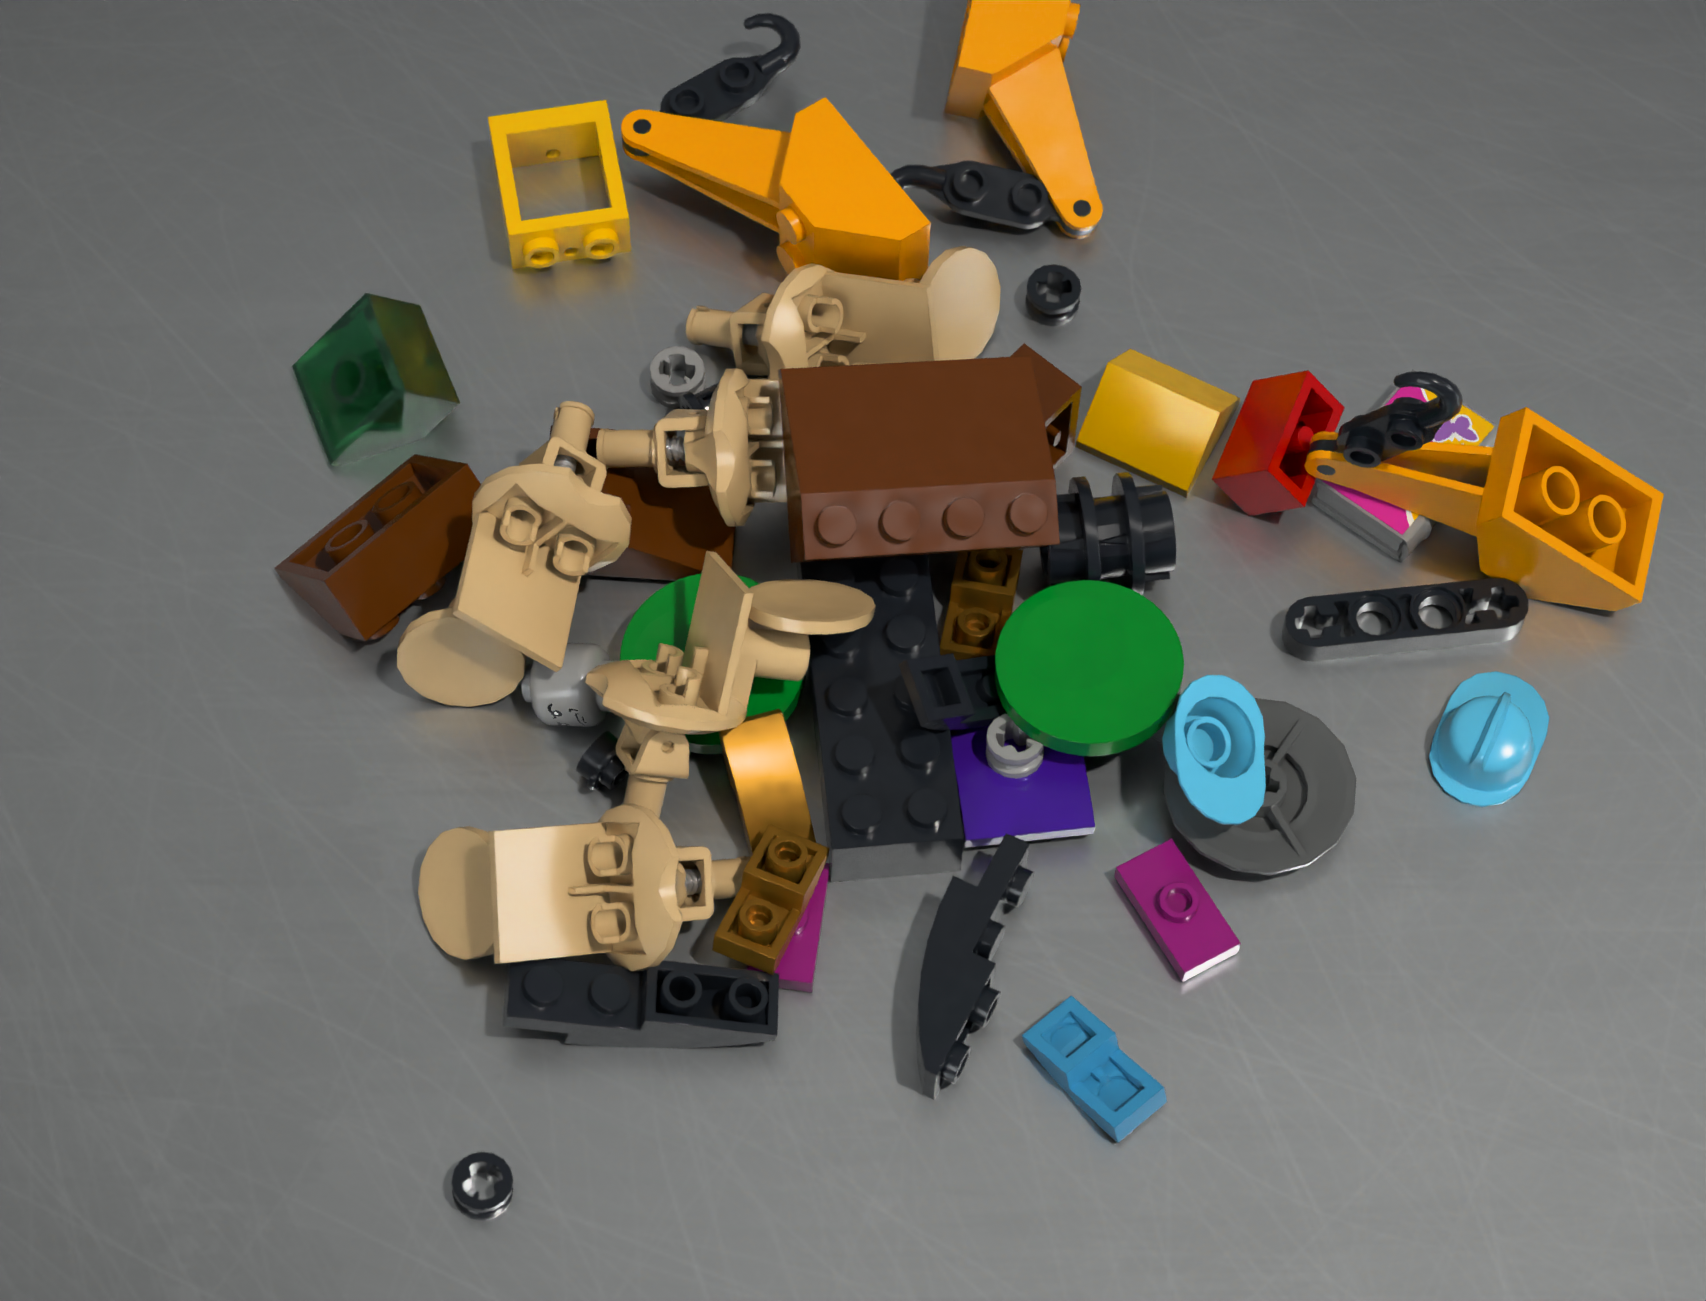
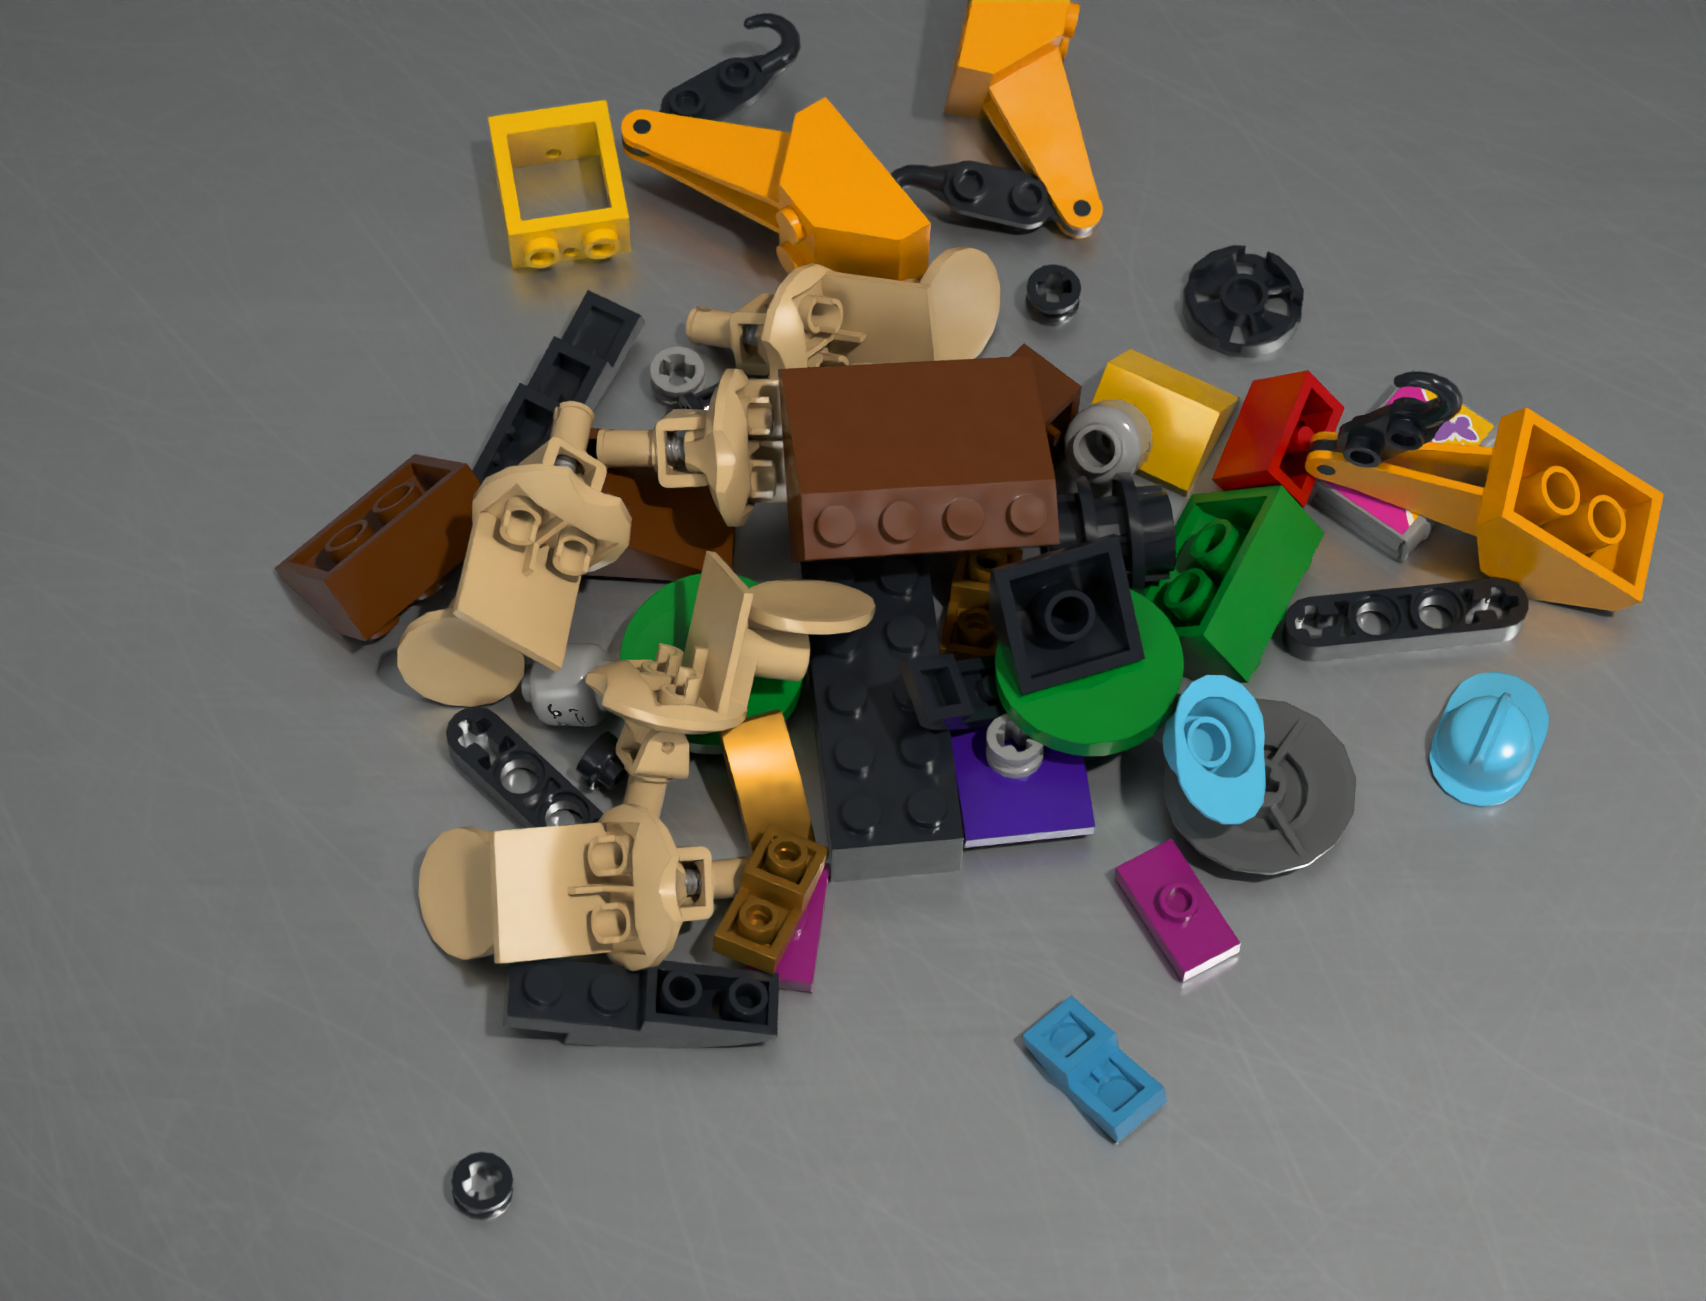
clear green slope [292,293,460,466] -> none
black slope [916,833,1034,1100] -> none
none -> black beam [446,706,604,828]
none -> black slope [472,290,645,484]
none -> black slope [988,534,1145,695]
none -> light grey head [1064,399,1153,485]
none -> green slope [1143,485,1324,683]
none -> black piece [1182,245,1304,358]

